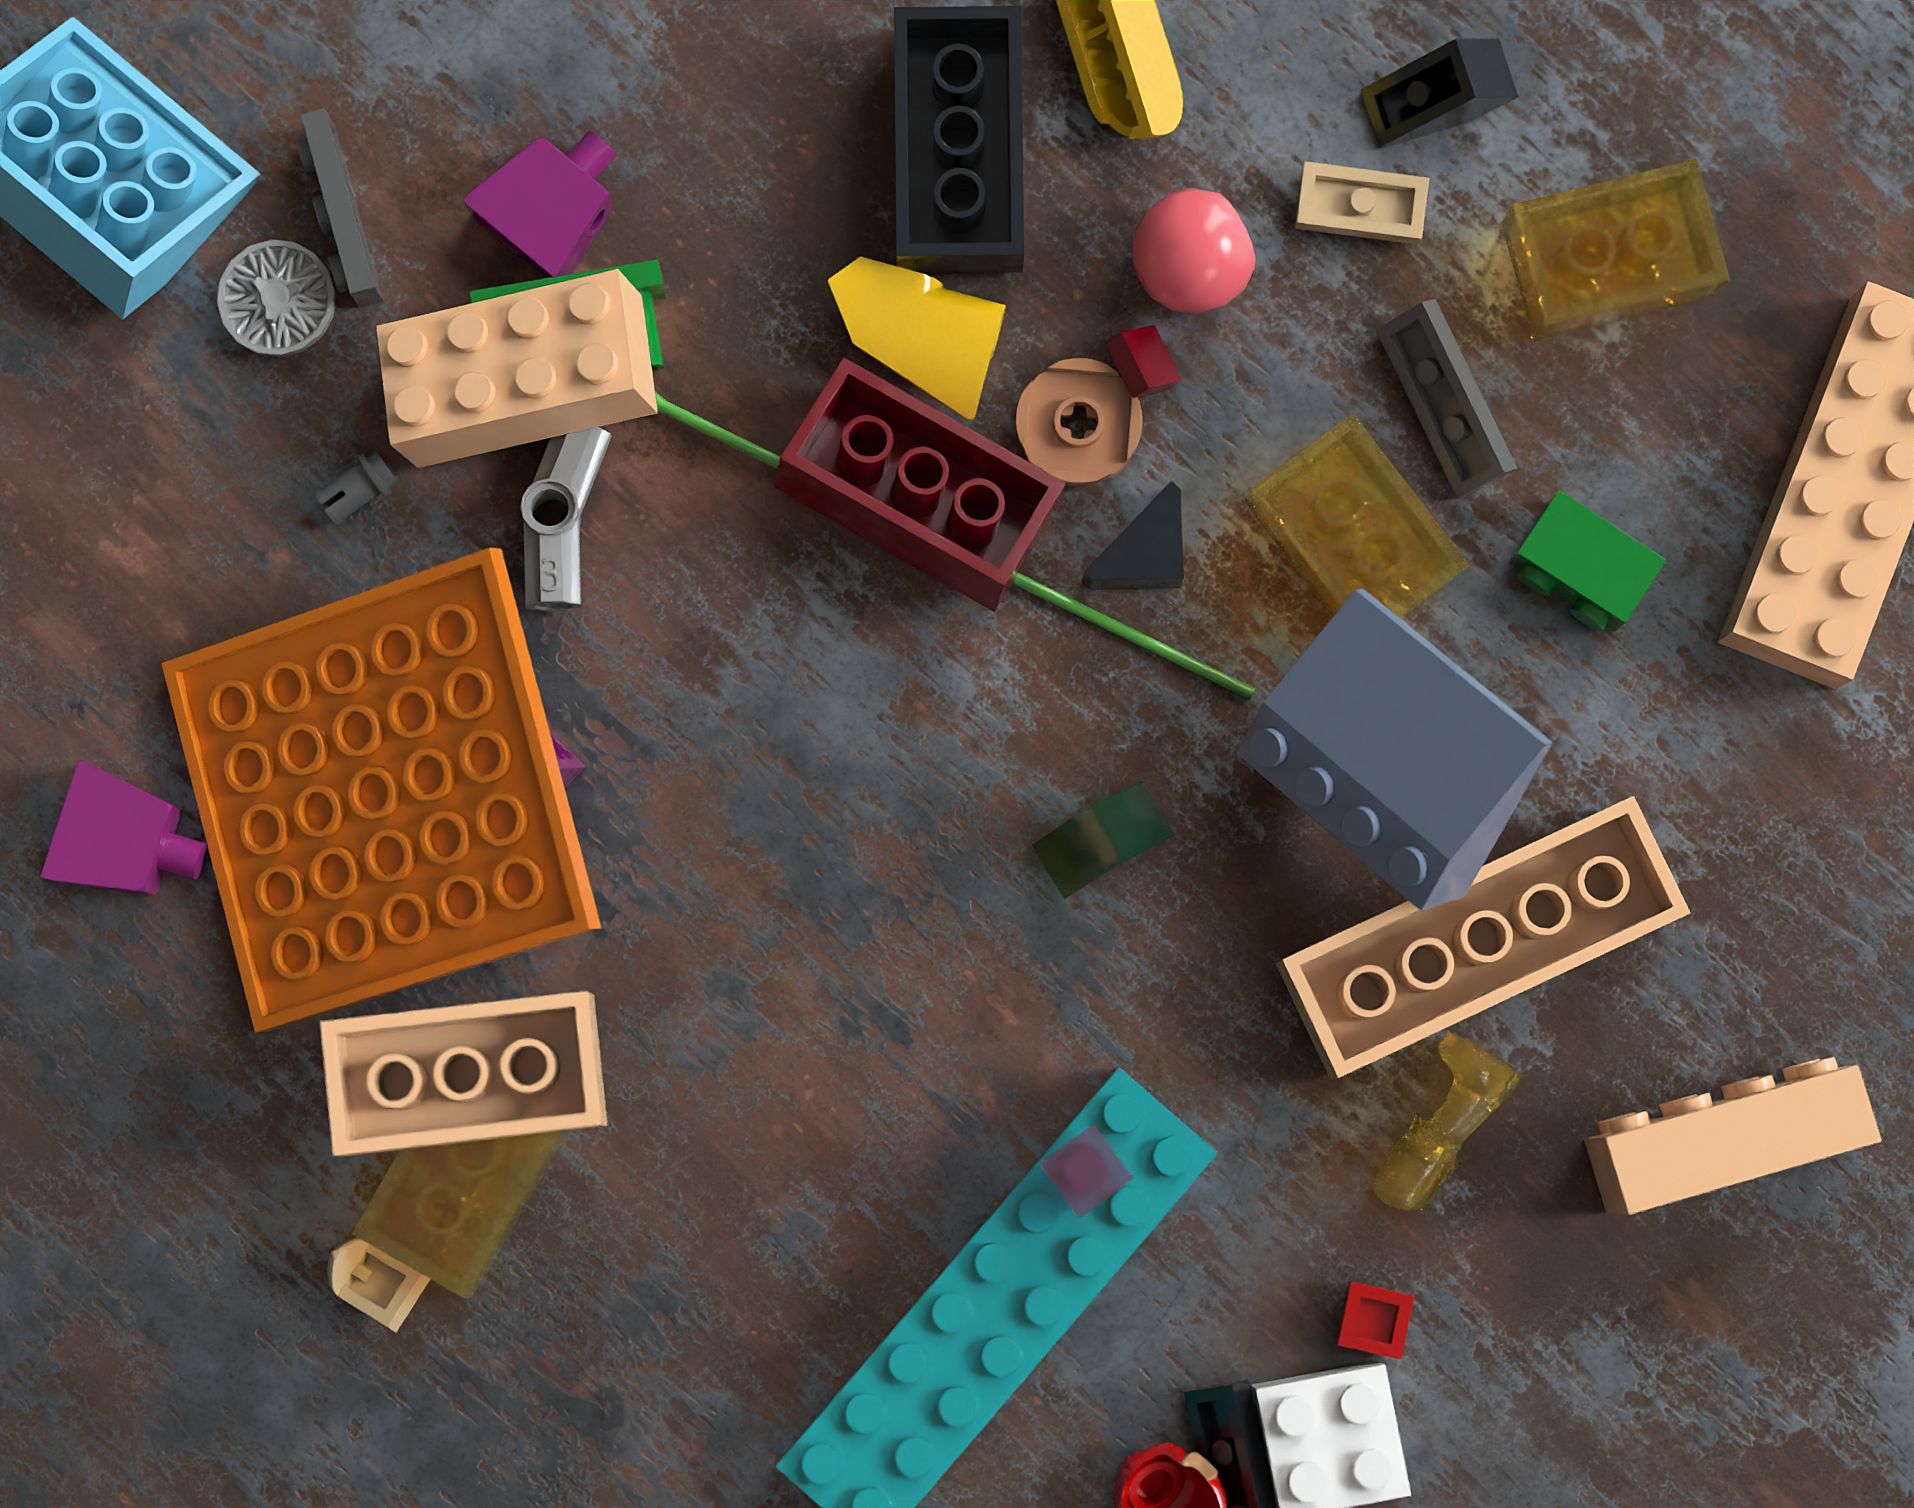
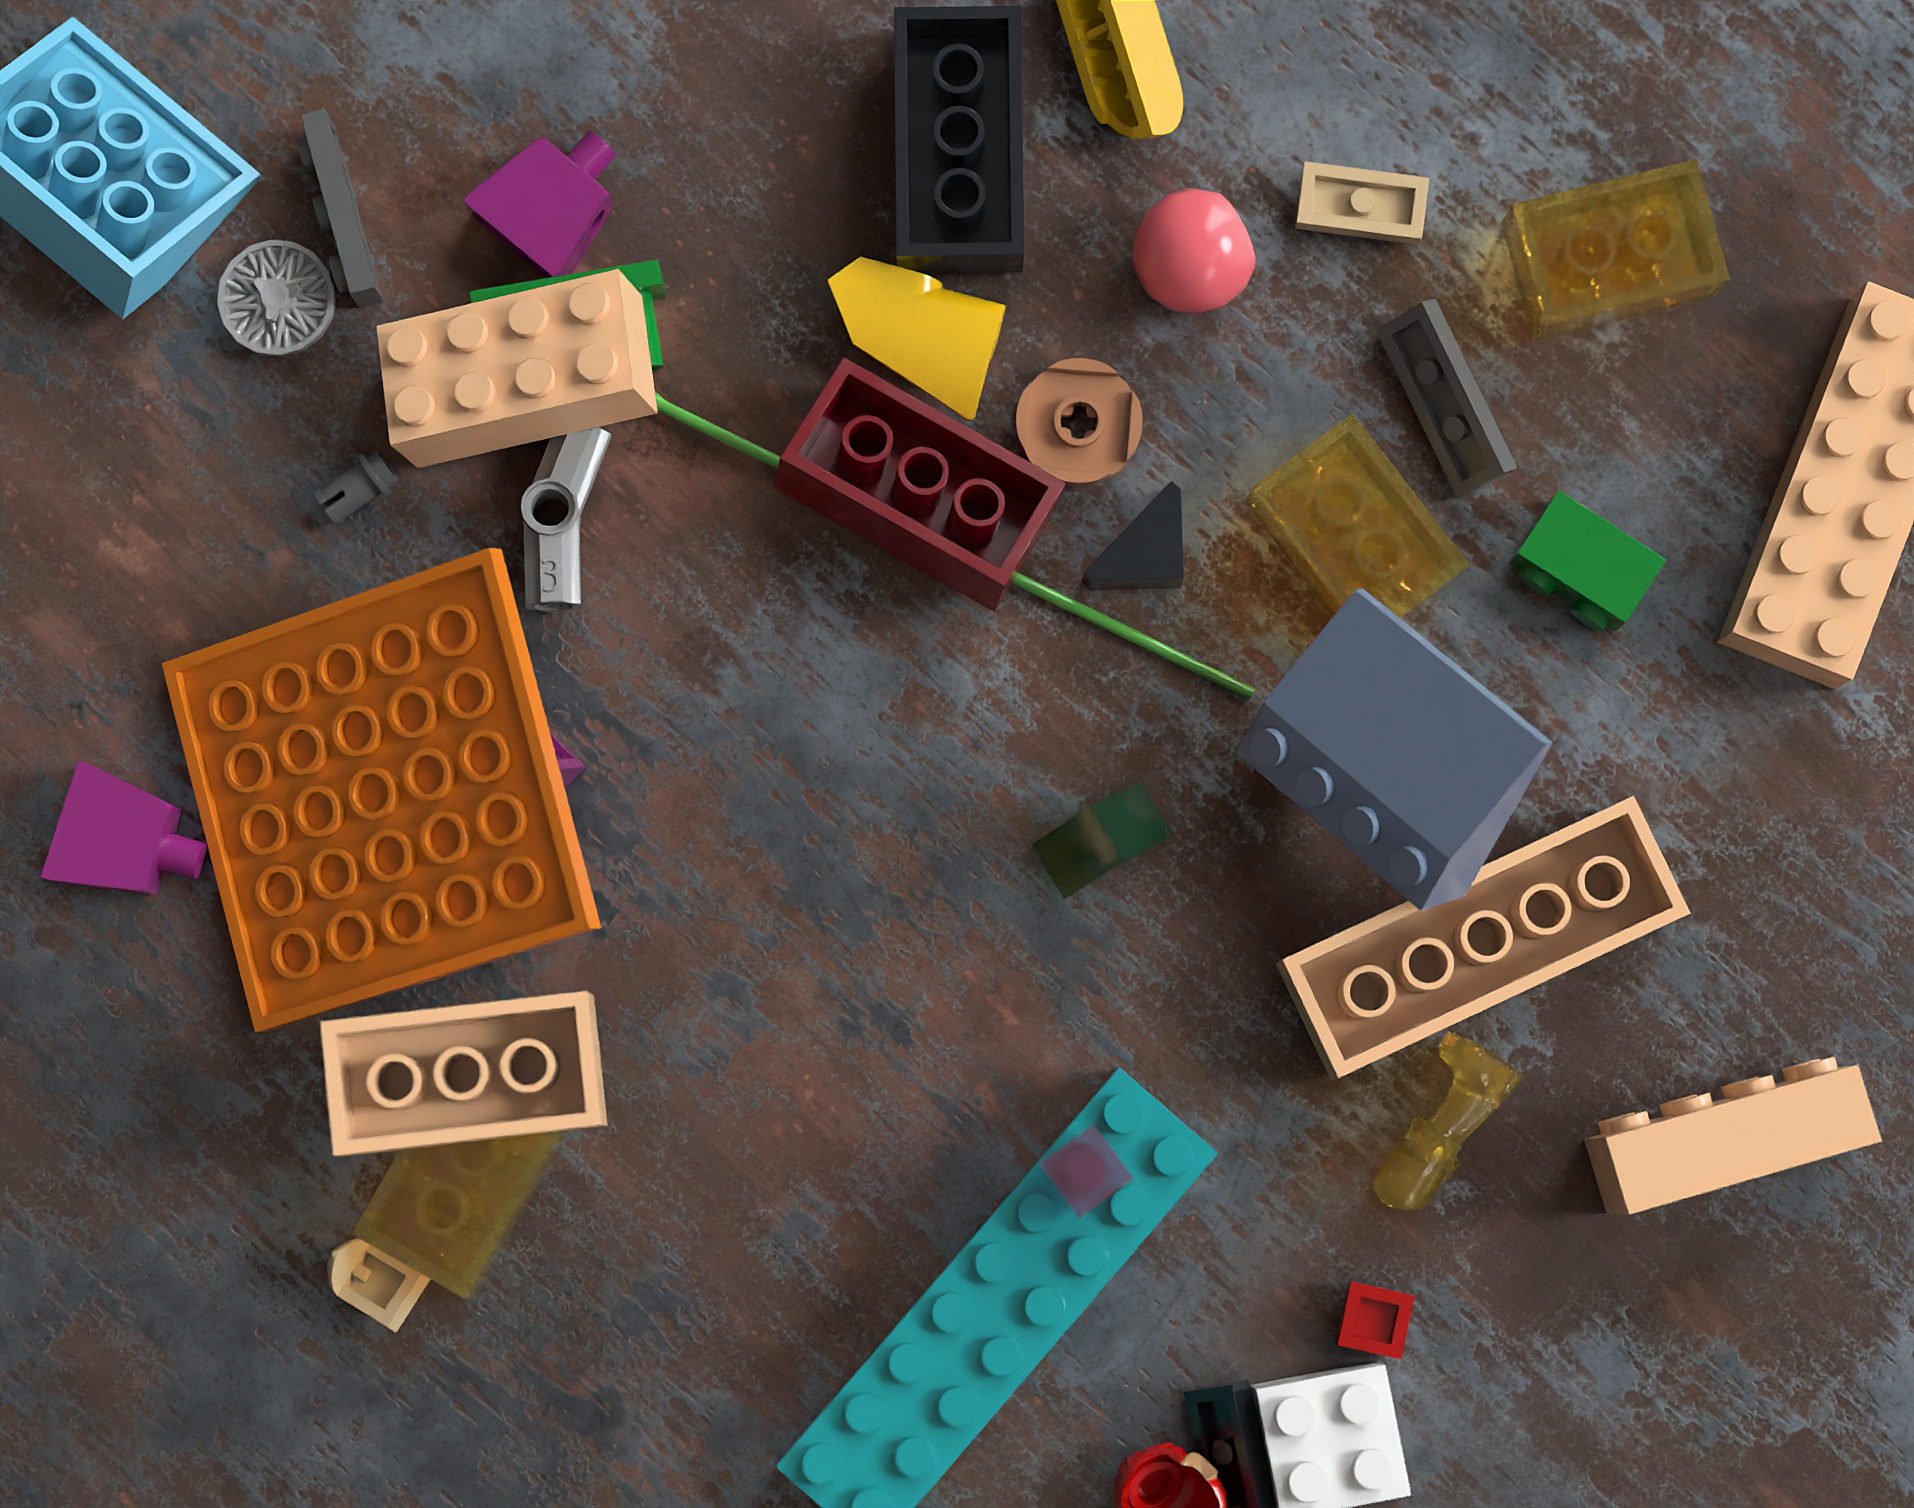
dark red tile [1105,325,1182,398] -> none
black slope [1360,38,1519,148] -> none

